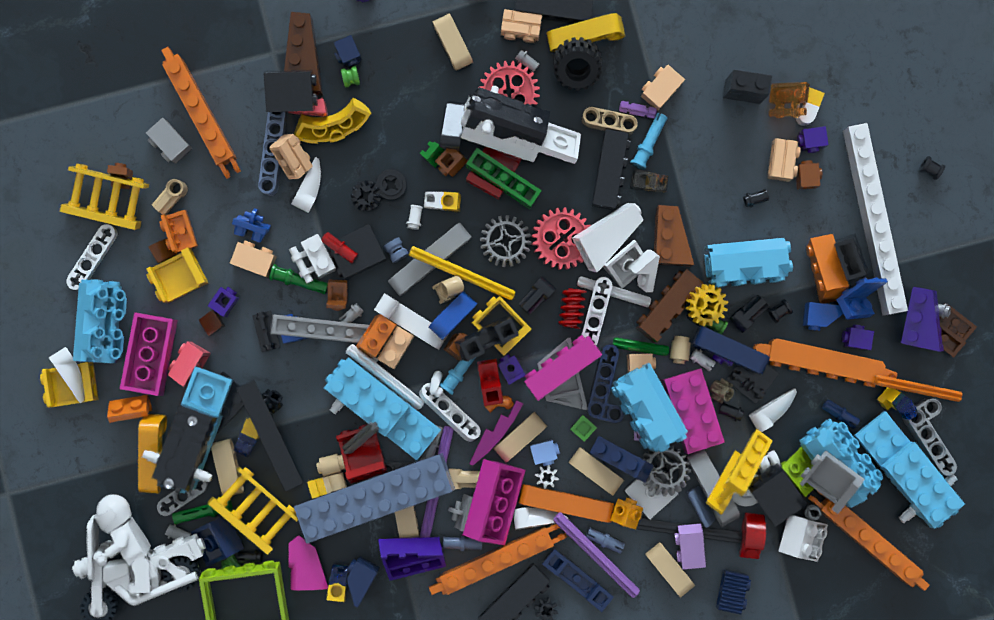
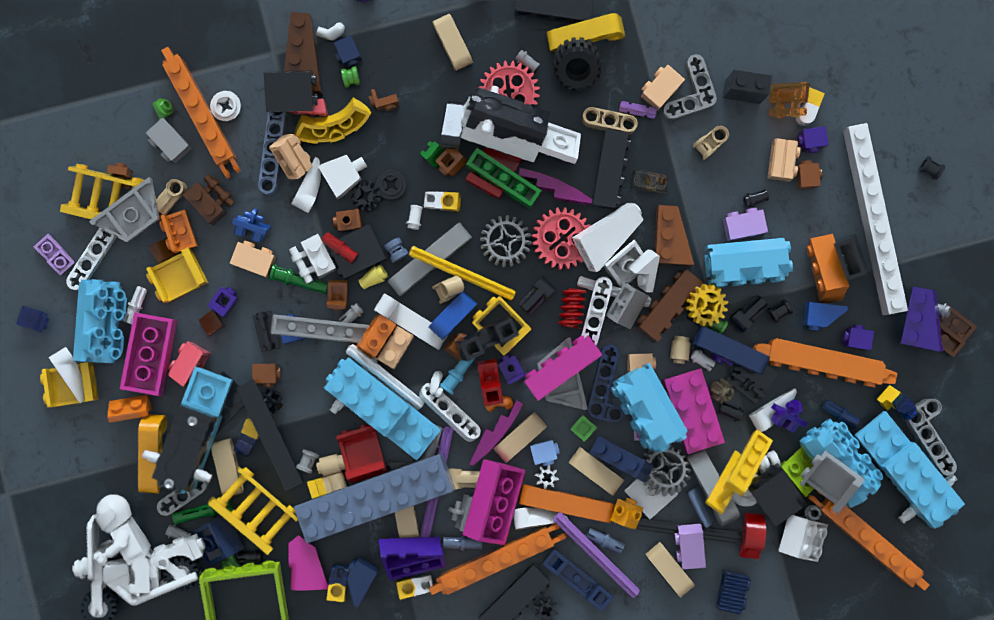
dark grey axle [342,422,379,454] -> none
light nougat brick [501,9,542,43] -> none
green axle [612,338,669,356] -> none
medium azure pin [630,113,668,170] -> none
blue bracket [836,277,888,319] -> none
orange axle [874,375,962,402] -> none
none -> clear blue bracket [16,305,49,332]
none -> lavender slope [33,233,75,275]
none -> light grey wing [89,177,159,242]
none -> white axle [123,286,147,324]
none -> bright green plate [152,98,173,120]
none -> reddish brown brick [183,174,235,226]
none -> white gear [210,91,241,122]
none -> dark orange brick [252,364,282,387]
none -> light grey bush [296,449,319,474]
none -> white arm [316,23,345,41]
none -> white torso [318,155,367,200]
none -> dark orange brick [333,209,362,232]
none -> light yellow cone [358,264,388,290]
none -> dark orange bracket [369,89,399,111]
none -> leg [395,574,433,600]
none -> magenta slope [519,168,592,206]
none -> light grey hinge [606,282,649,329]
none -> light grey beam [663,54,717,120]
none -> tan piece [692,126,729,160]
none -> lavender brick [722,208,768,242]
none -> dark purple hips [770,399,808,433]

